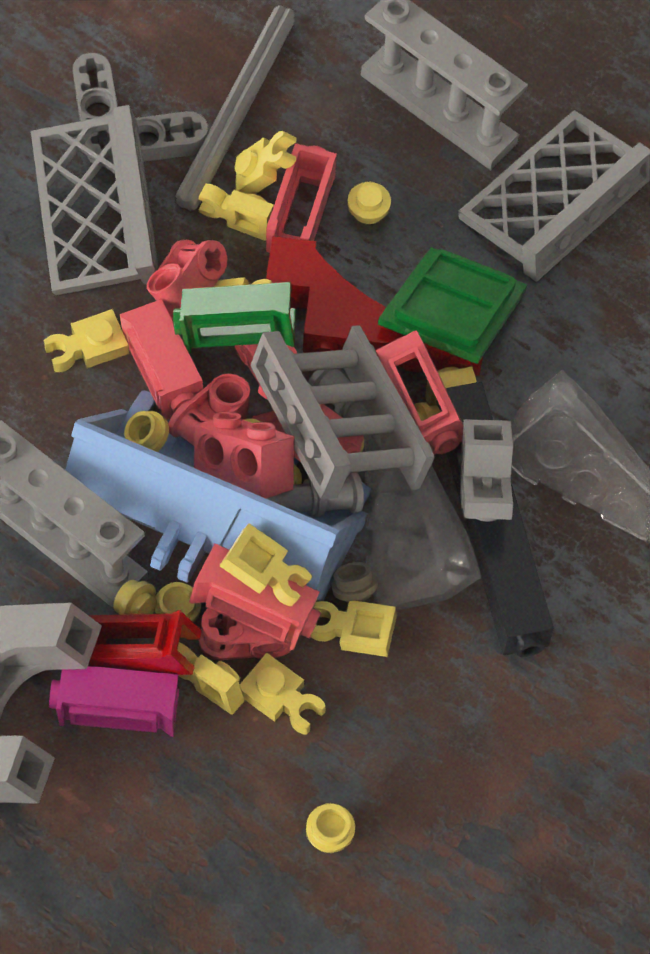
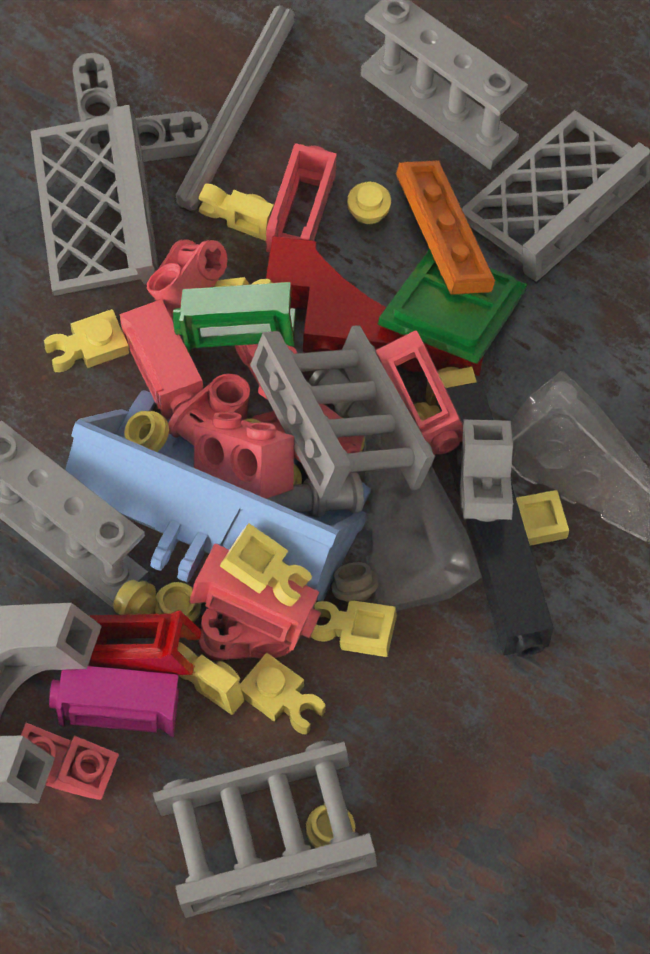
light yellow plate [235,131,296,194] -> none
none -> coral slope [20,722,119,800]
none -> light grey fence [153,741,377,918]
none -> orange tile [396,161,495,295]
none -> light yellow plate [516,490,569,546]

